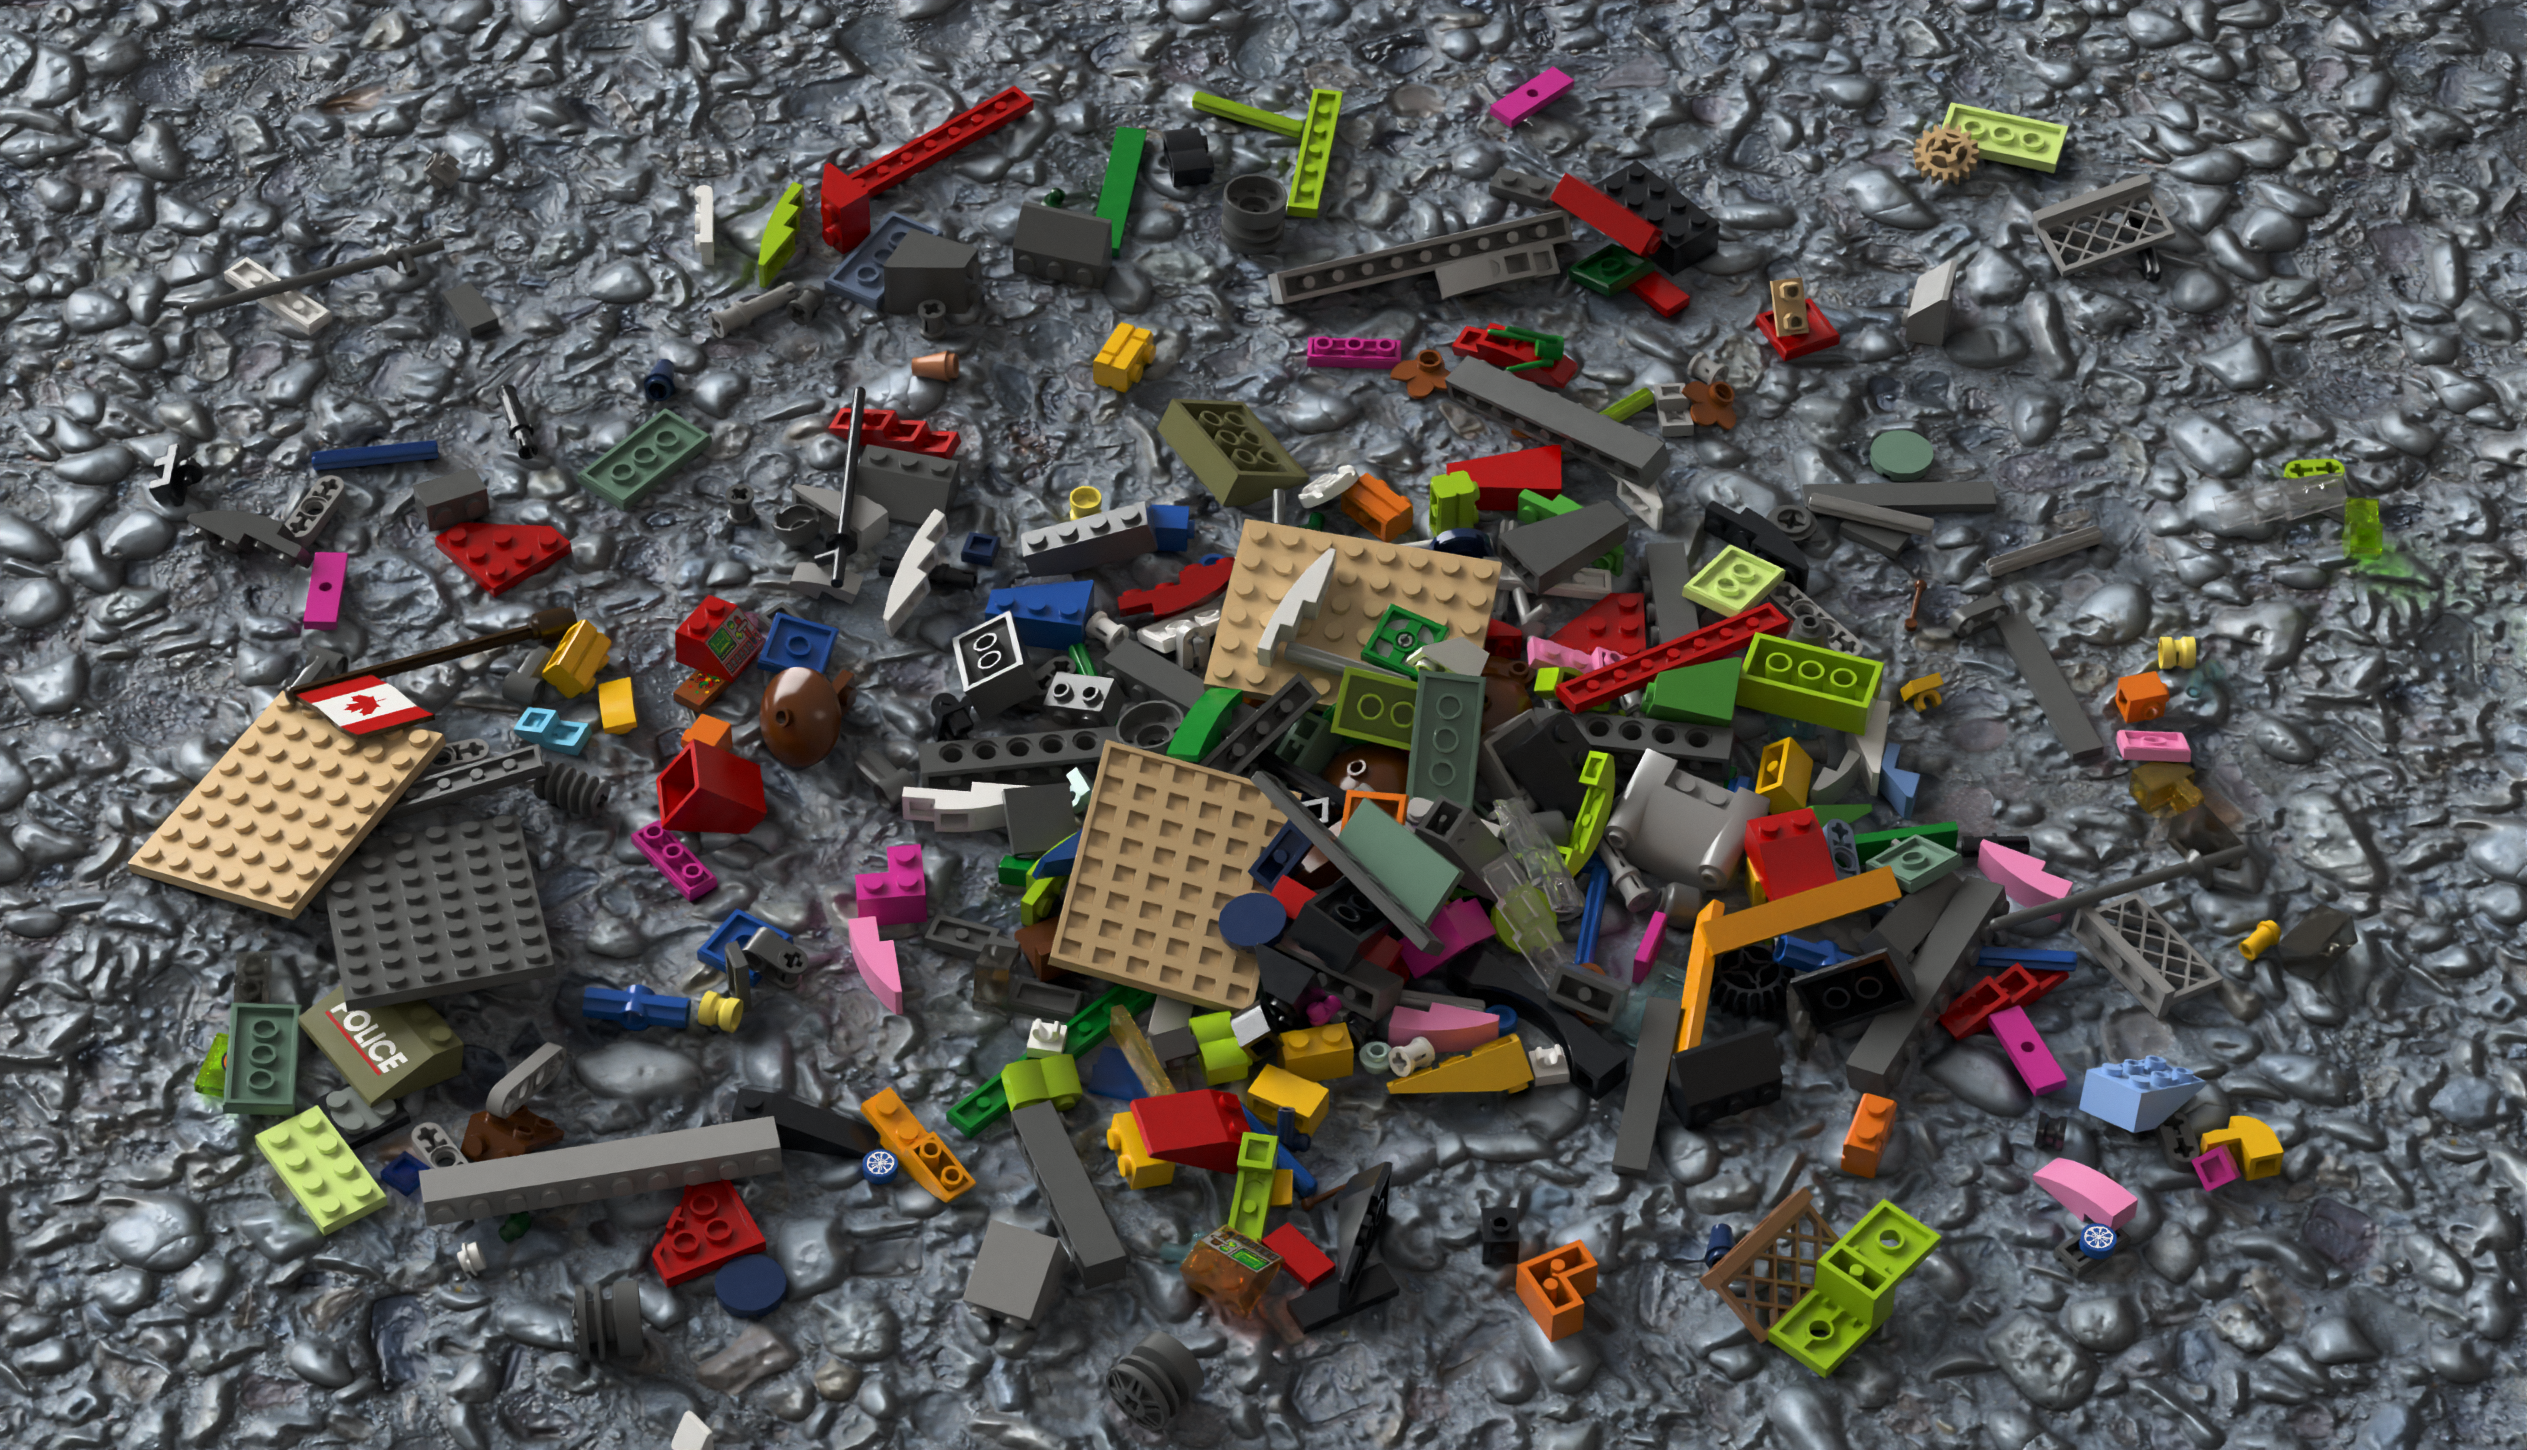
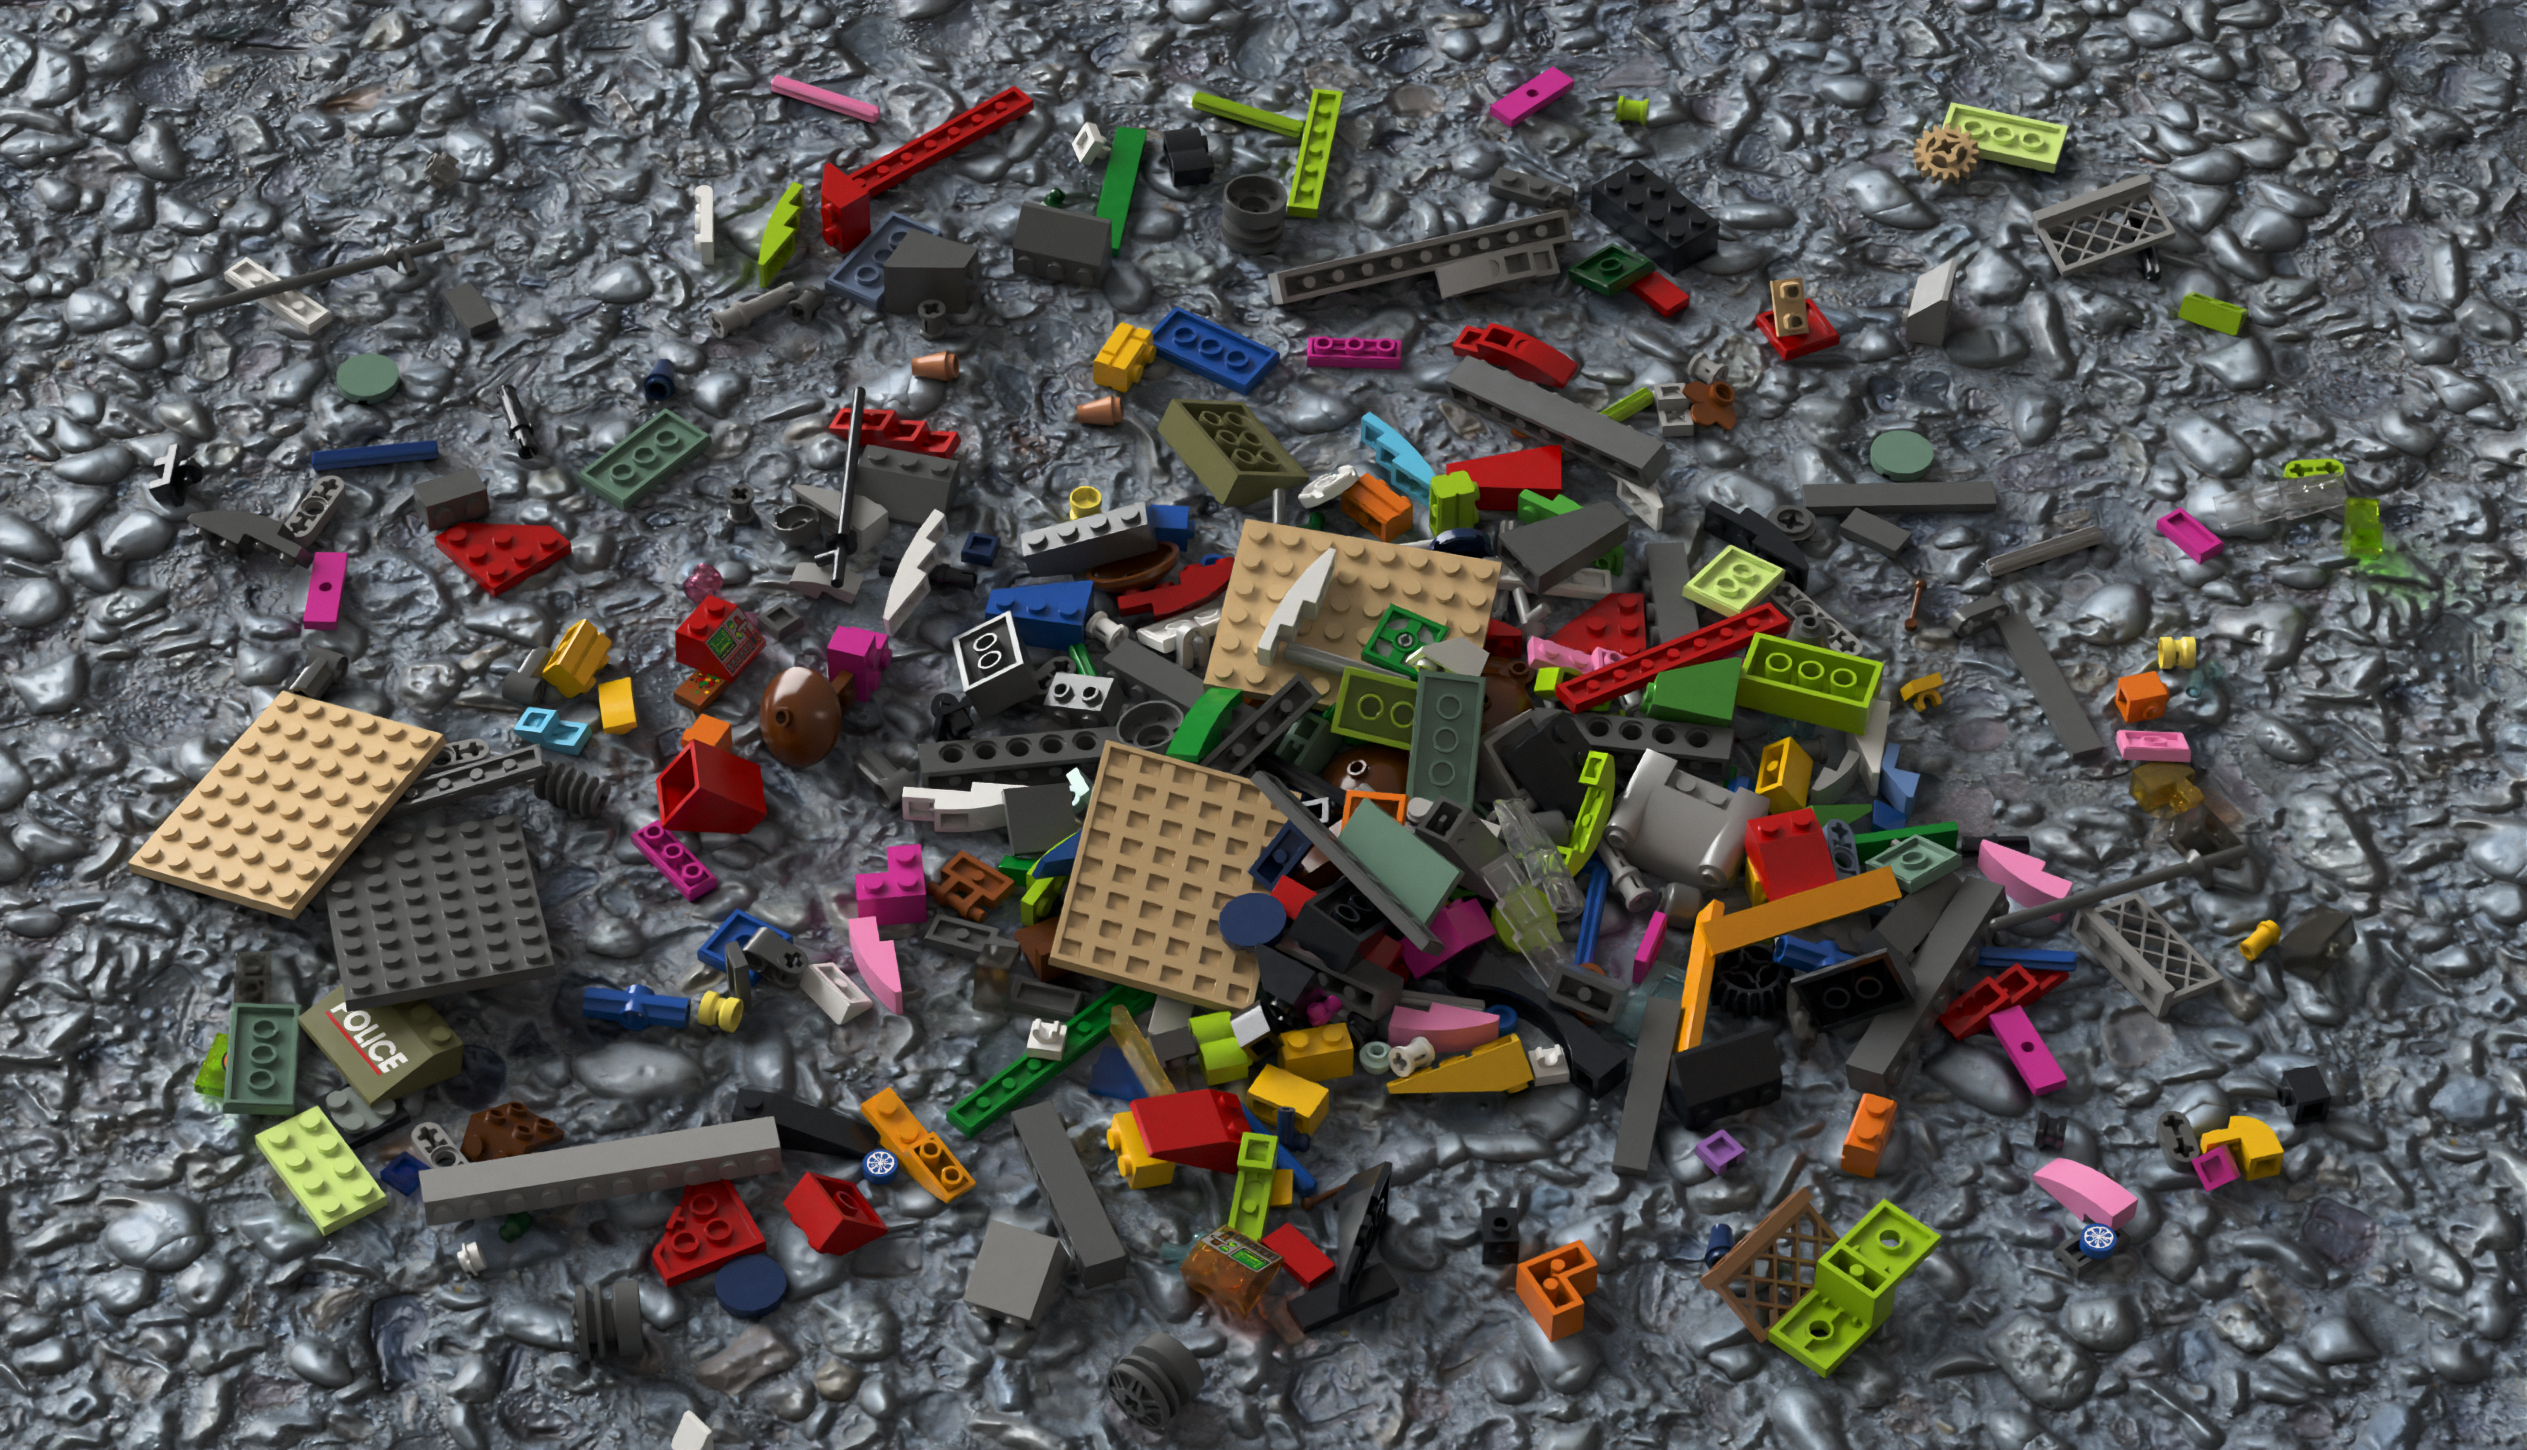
flag [285,606,578,740] -> none
light grey beam [486,1042,567,1119] -> none
blue tile [757,612,839,675] -> none
lime brick [1001,1054,1083,1112] -> none
dark orange plate [1390,349,1451,399] -> none
green plant [1487,326,1564,373] -> none
red slope [1550,172,1663,258] -> none
light grey axle [1808,492,1934,537] -> none
light blue slope [2079,1055,2206,1133] -> none
none -> sand green tile [337,353,400,404]
none -> clear pink wheel [682,564,723,605]
none -> bright pink axle [771,75,880,123]
none -> red slope [782,1171,889,1256]
none -> white slope [799,962,873,1025]
none -> dark pink brick [827,626,893,703]
none -> dark orange plate [926,850,1015,924]
none -> white tile [1072,122,1111,166]
none -> nougat cone [1077,395,1124,426]
none -> reddish brown dish [1085,541,1181,594]
none -> blue tile [1151,306,1280,396]
none -> medium azure slope [1361,412,1436,508]
none -> lime bush [1616,95,1650,126]
none -> medium lavender plate [1695,1129,1746,1176]
none -> blue slope [1871,800,1906,833]
none -> dark pink tile [2156,507,2225,565]
none -> lime slope [2178,291,2249,336]
none -> black brick [2277,1065,2331,1125]

